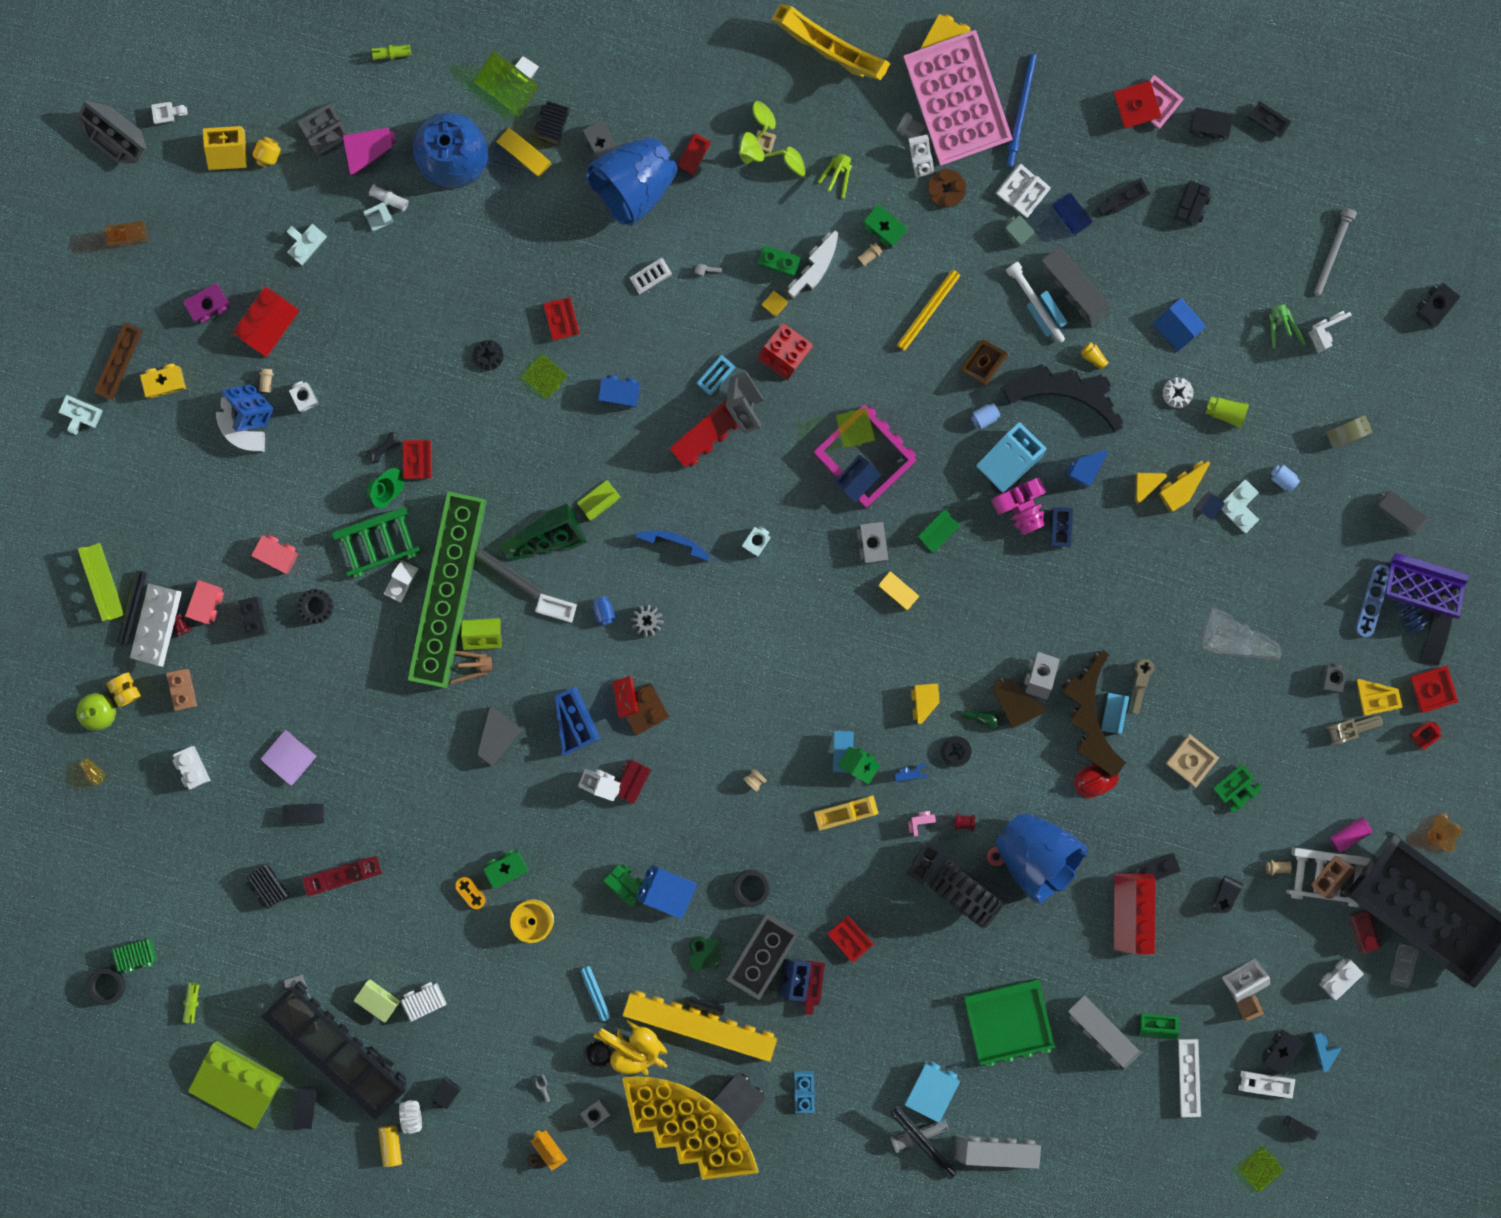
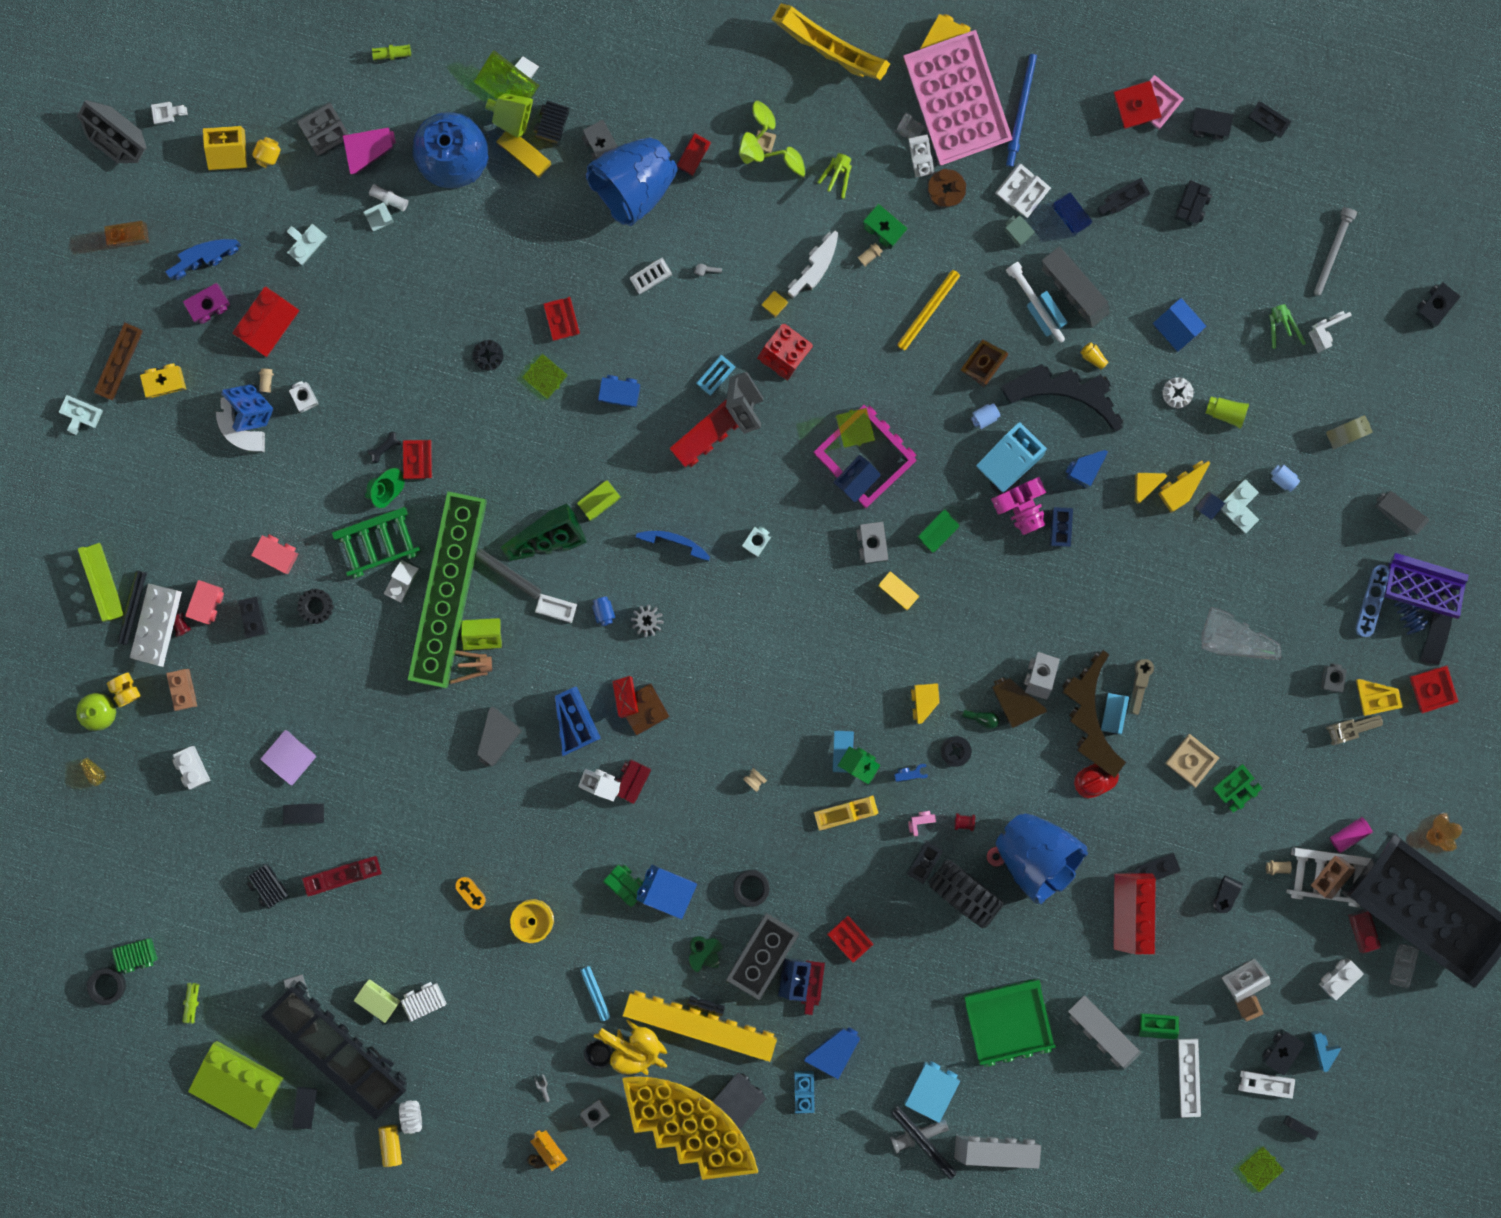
black brick [432,1077,462,1109] -> none
green brick [484,849,529,889] -> none
green brick [758,245,801,278] -> none
red window [1408,721,1442,750] -> none
none -> blue slope [165,239,242,280]
none -> lime torso [485,93,533,138]
none -> blue slope [804,1027,860,1079]

